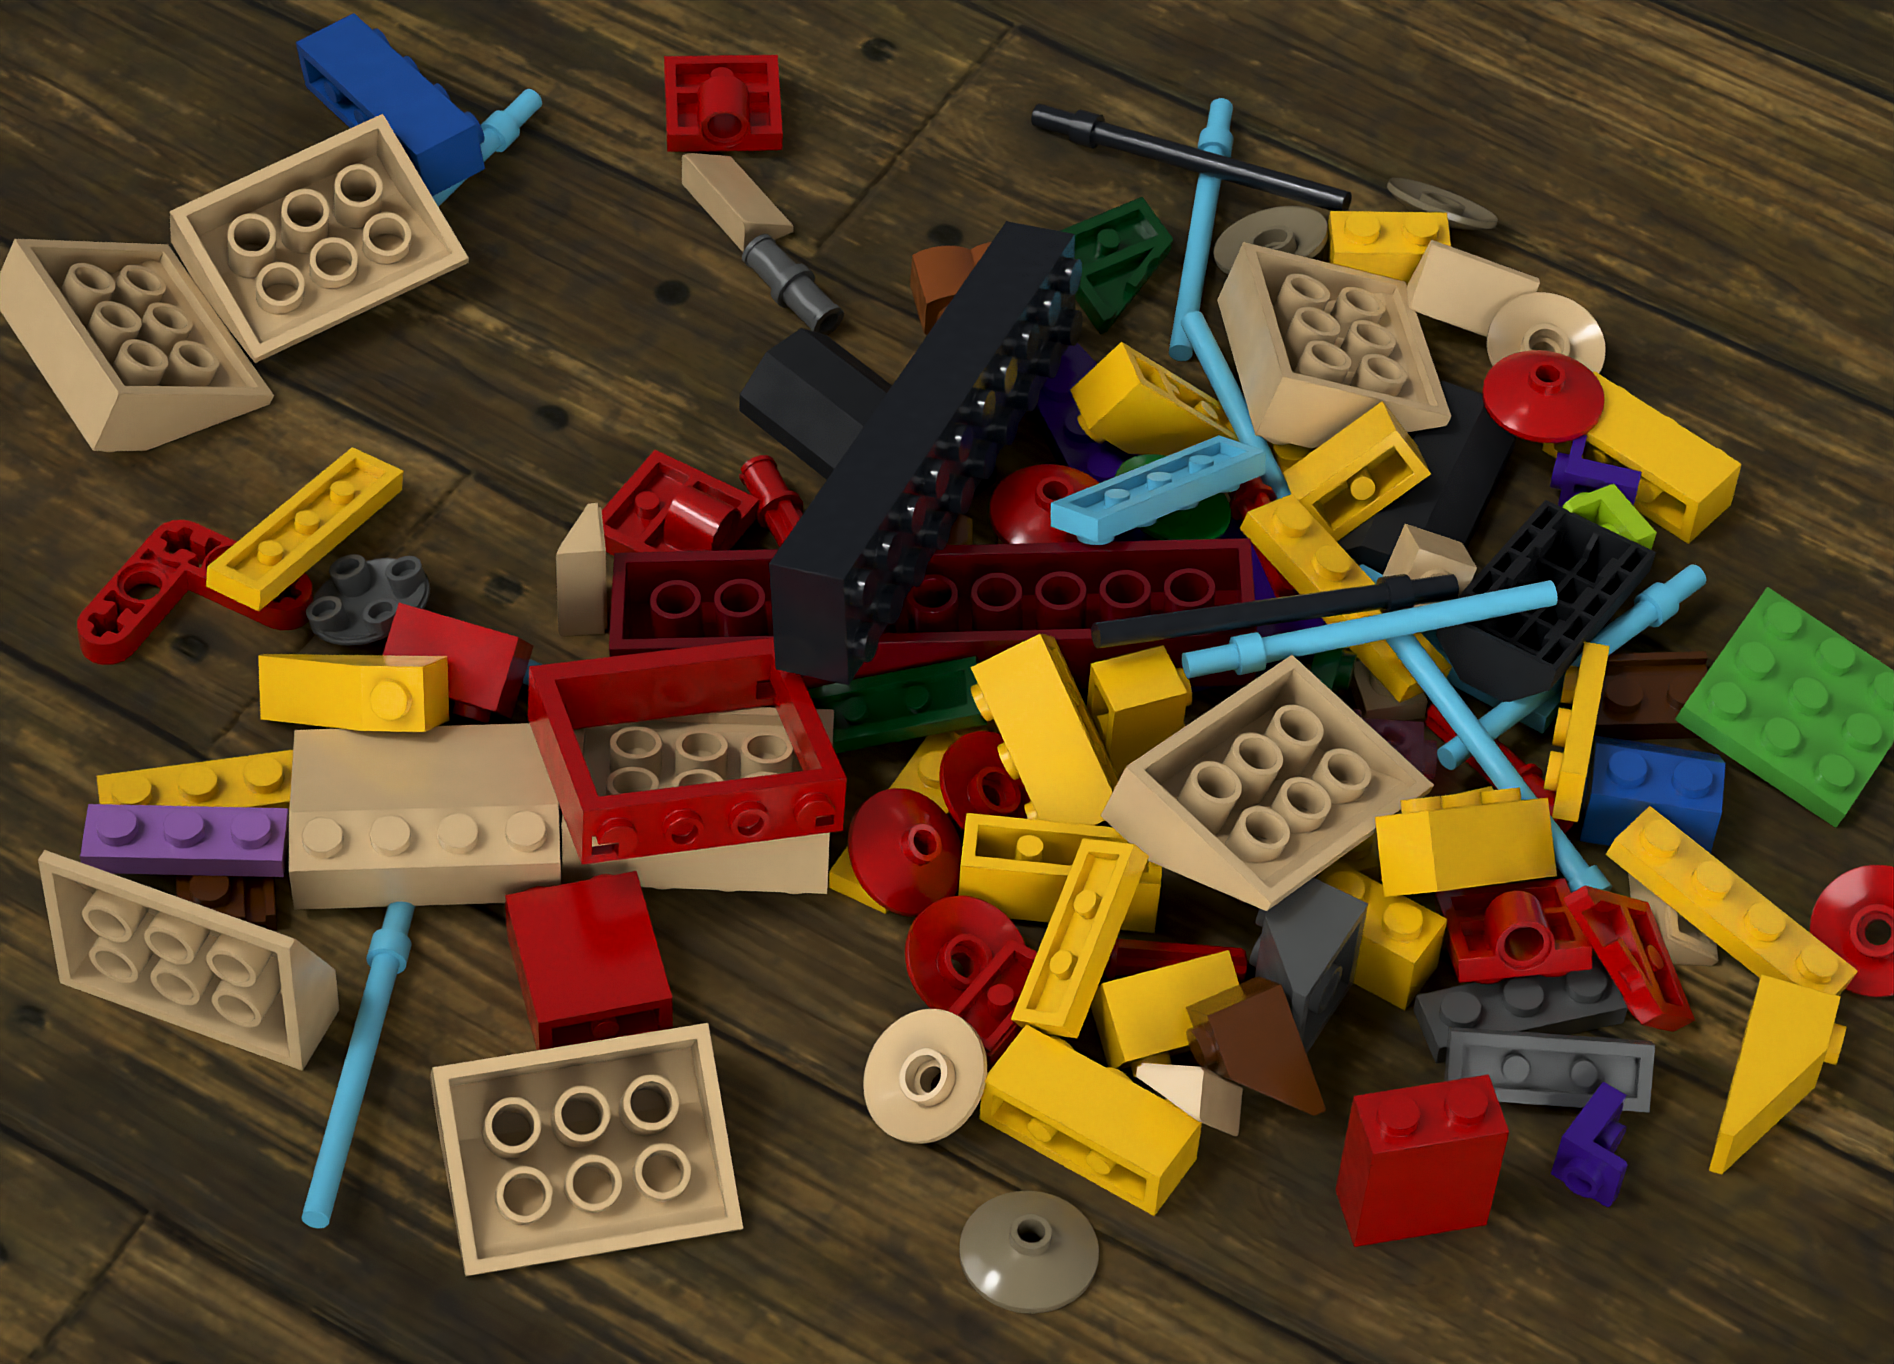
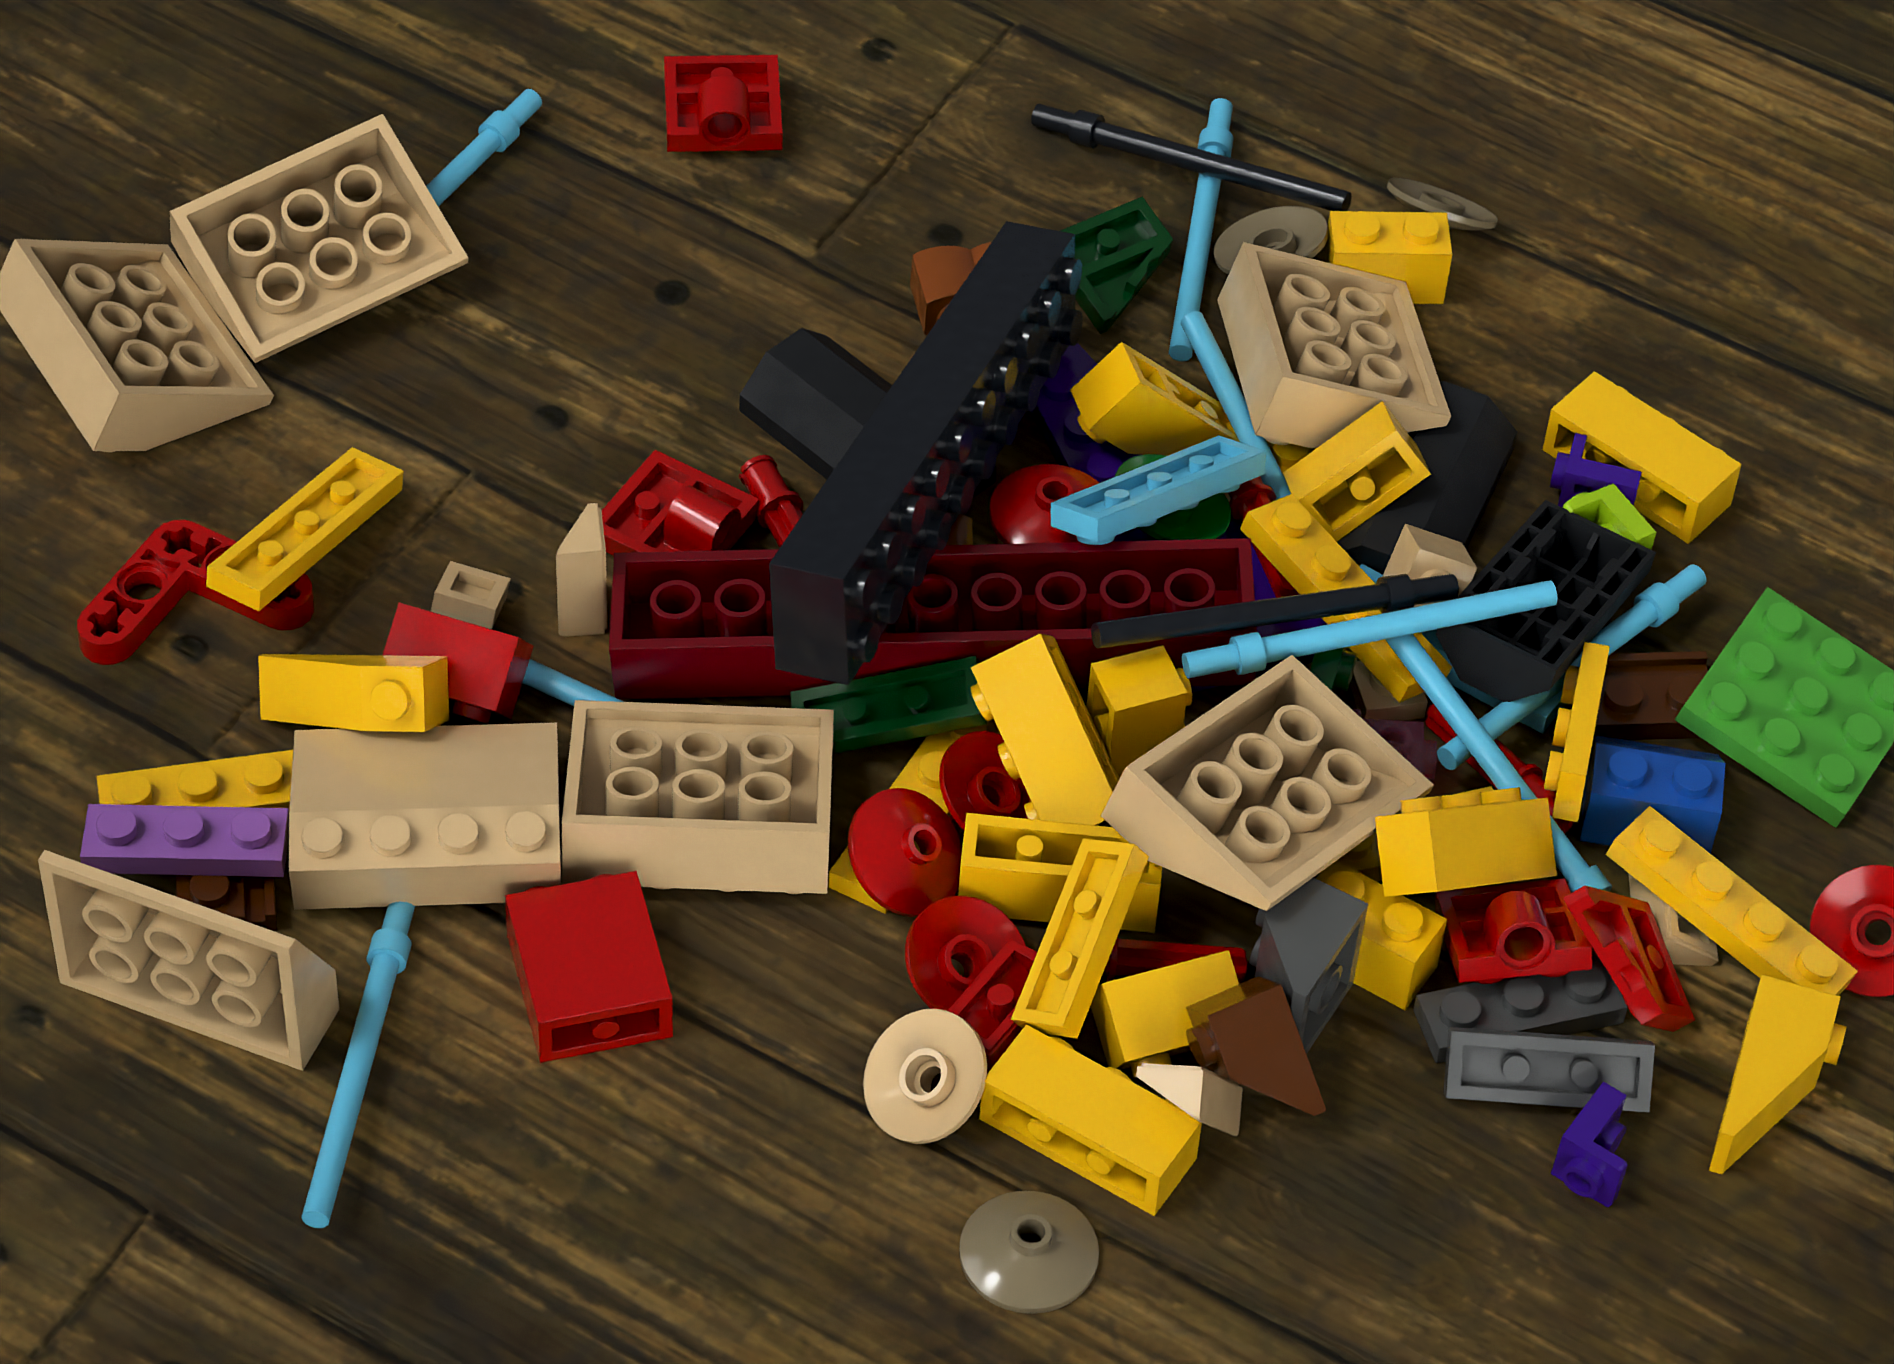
blue brick [296,13,485,196] -> none
dark grey dish [306,554,431,646] -> none
tan slope [430,1023,743,1277] -> none
red window [528,638,847,865] -> none
tan slope [682,153,793,252] -> none
dark grey pin [742,234,844,335] -> none
red brick [1336,1074,1509,1247] -> none
tan slope [1406,240,1540,337] -> none
red dish [1482,350,1605,443] -> none
tan dish [1487,292,1606,374] -> none
none -> tan plate [431,561,511,629]

